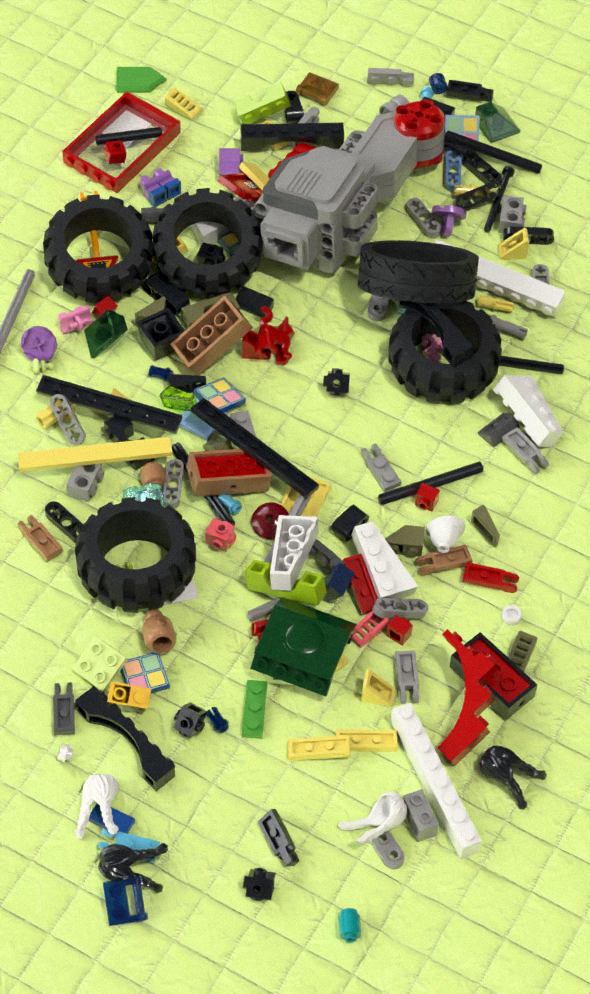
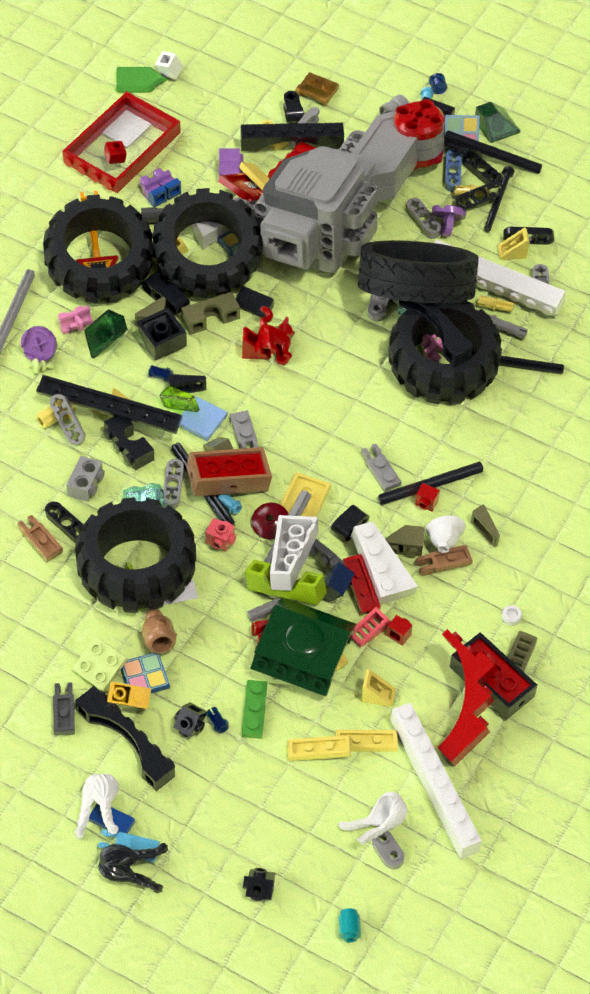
light yellow tile [18,437,172,472] -> none
white plate [57,743,74,763] -> none
red plate [92,296,118,323] -> none
black axle [95,127,162,145] -> none
clear blue plate [103,876,148,926] -> none
medium nougat head [140,462,167,491] -> none
light yellow slope [165,87,202,120] -> none
medium nougat brick [170,296,253,375] -> none
black tile [191,398,319,499] -> none
tile [194,377,246,412] -> none
black brick [196,242,226,265] -> none
lime arch [235,81,291,124] -> none
hinge [258,809,299,866] -> none
black brick [323,368,350,396] -> none
light grey hinge [367,68,414,85] -> none
light grey beam [373,598,428,619] -> none
light grey hinge [395,650,419,704] -> none
light grey brick [402,789,439,842] -> none
black hinge [446,80,494,101] -> none
red hinge [462,562,520,593] -> none
dark grey slope [478,412,519,447] -> none
black hair [479,746,547,810] -> none
white wedge [493,375,564,447] -> none
light grey brick [498,195,527,233] -> none
light grey hinge [502,427,549,474] -> none
none -> white brick [155,51,184,79]

